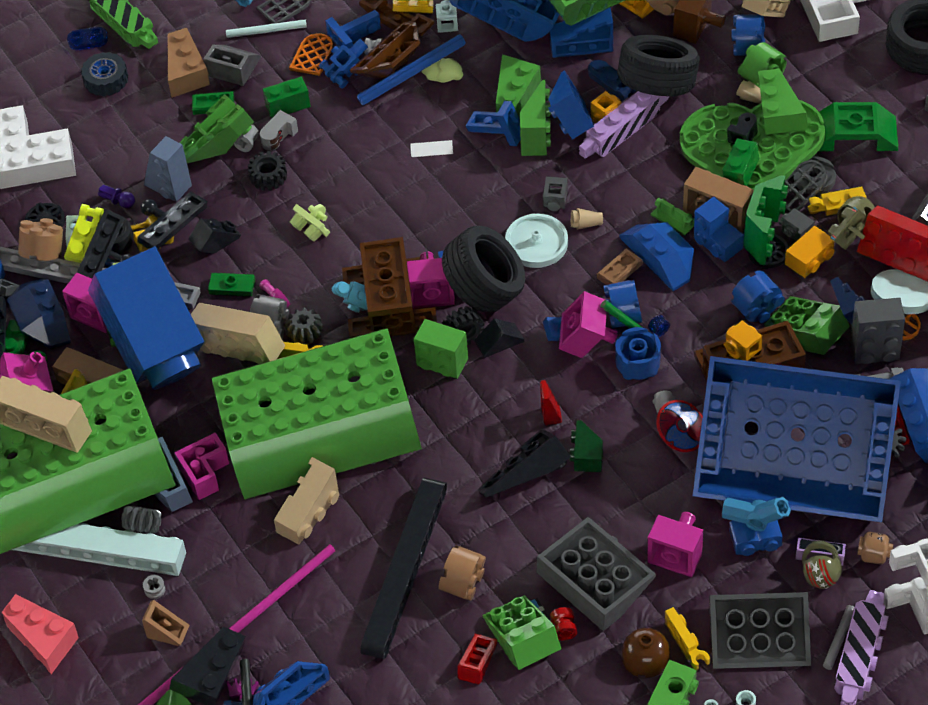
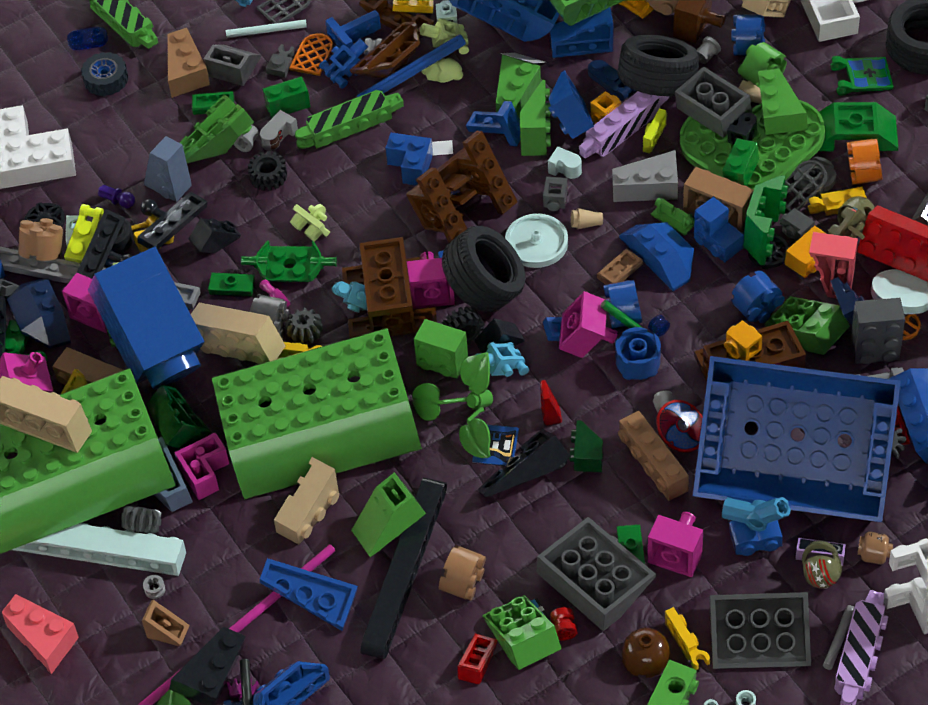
none -> dark green wedge [146,384,211,450]
none -> green plate [241,241,337,282]
none -> blue wing [260,558,358,631]
none -> dark grey plate [266,44,294,78]
none -> bright green hinge [295,90,404,149]
none -> bright green slope [351,472,426,557]
none -> blue brick [386,133,433,185]
none -> reddish brown piece [406,130,518,243]
none -> bright green plant [412,352,493,458]
none -> yellowish green piece [420,19,469,54]
none -> sticker [472,425,519,466]
none -> medium azure piece [475,342,529,377]
none -> white sticker [501,53,545,63]
none -> light aqua leg [548,147,582,179]
none -> light grey wedge [612,150,678,202]
none -> green plate [617,524,645,564]
none -> medium nougat brick [618,411,689,501]
none -> neon yellow plate [643,108,667,154]
none -> dark grey brick [675,67,752,138]
none -> light grey bush [696,36,721,64]
none -> coral wedge [809,232,858,298]
none -> green flag [830,56,894,96]
none -> orange brick [846,139,882,185]

